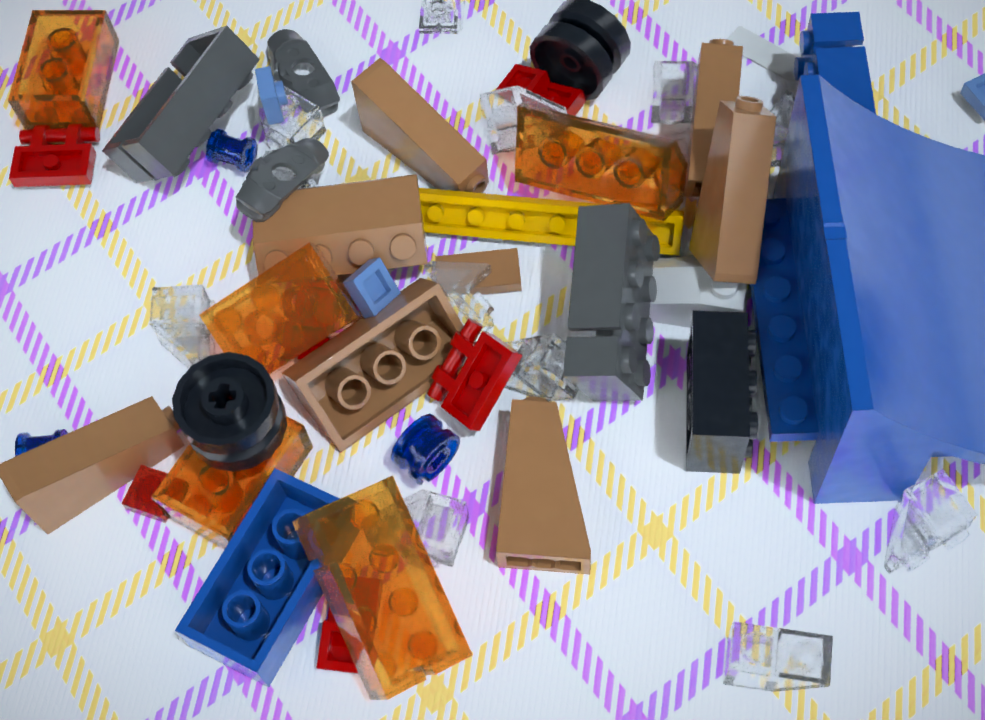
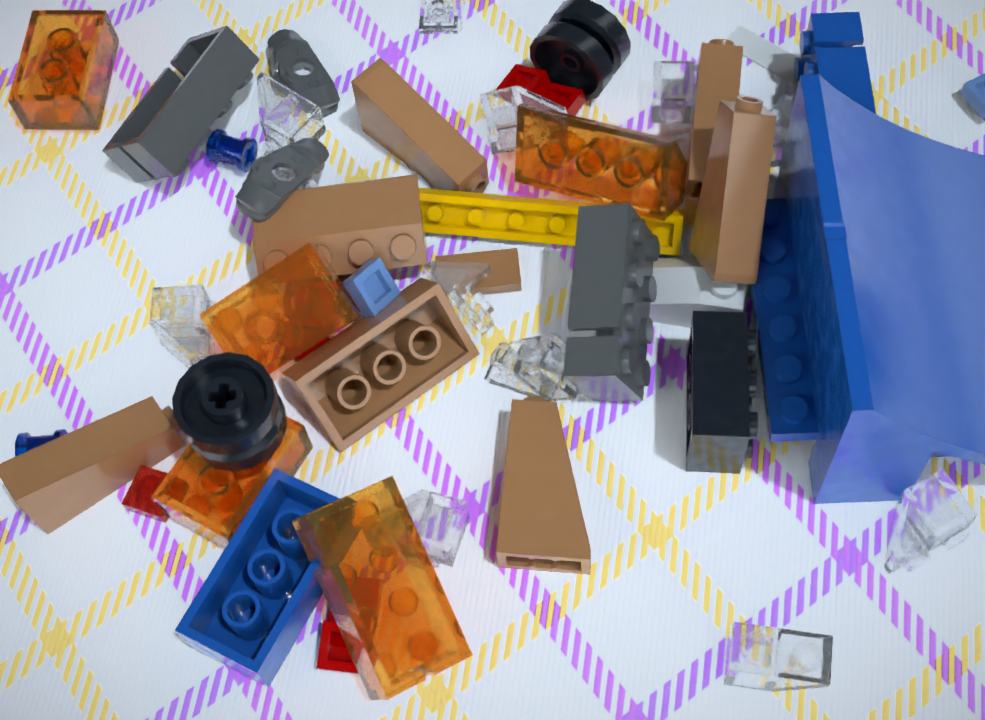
red plate [9,123,100,187] -> none
medium blue plate [254,66,288,125] -> none
clear blue wheel [390,413,460,485] -> none
red plate [427,318,523,431] -> none

